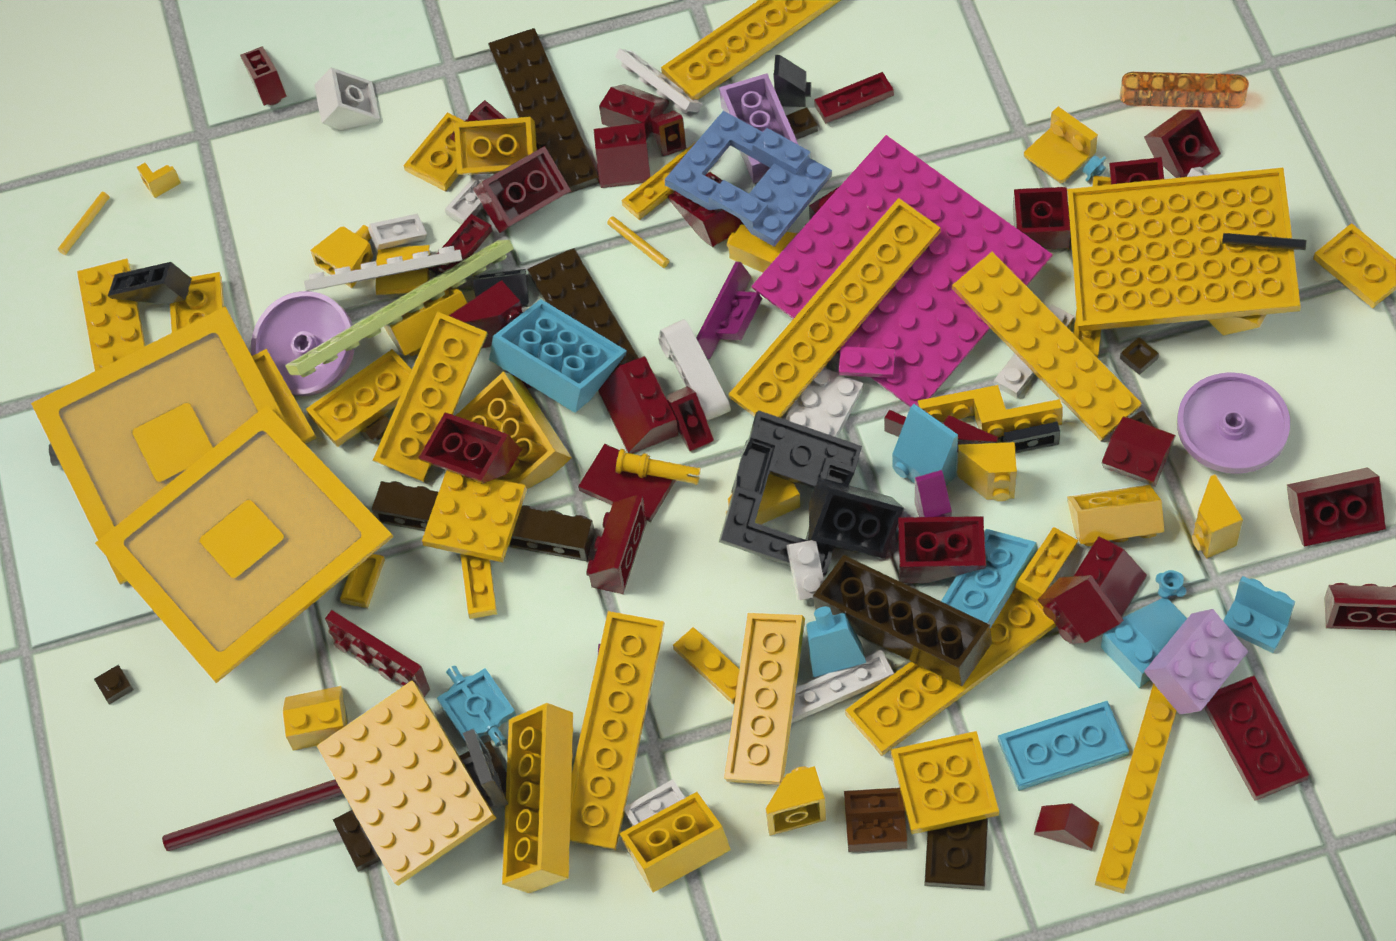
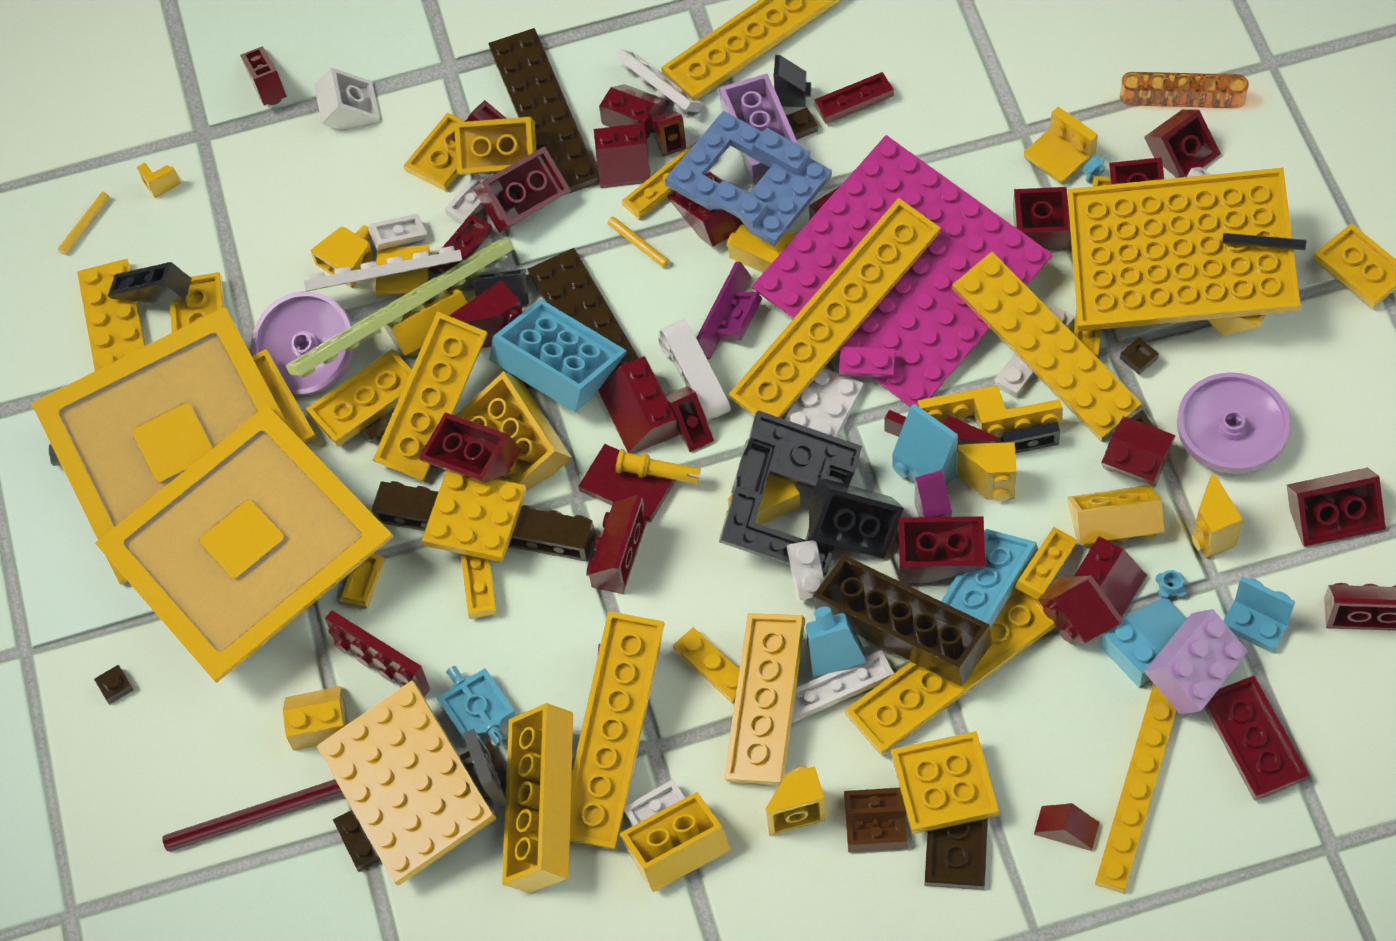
medium azure tile [997,701,1129,791] -> none

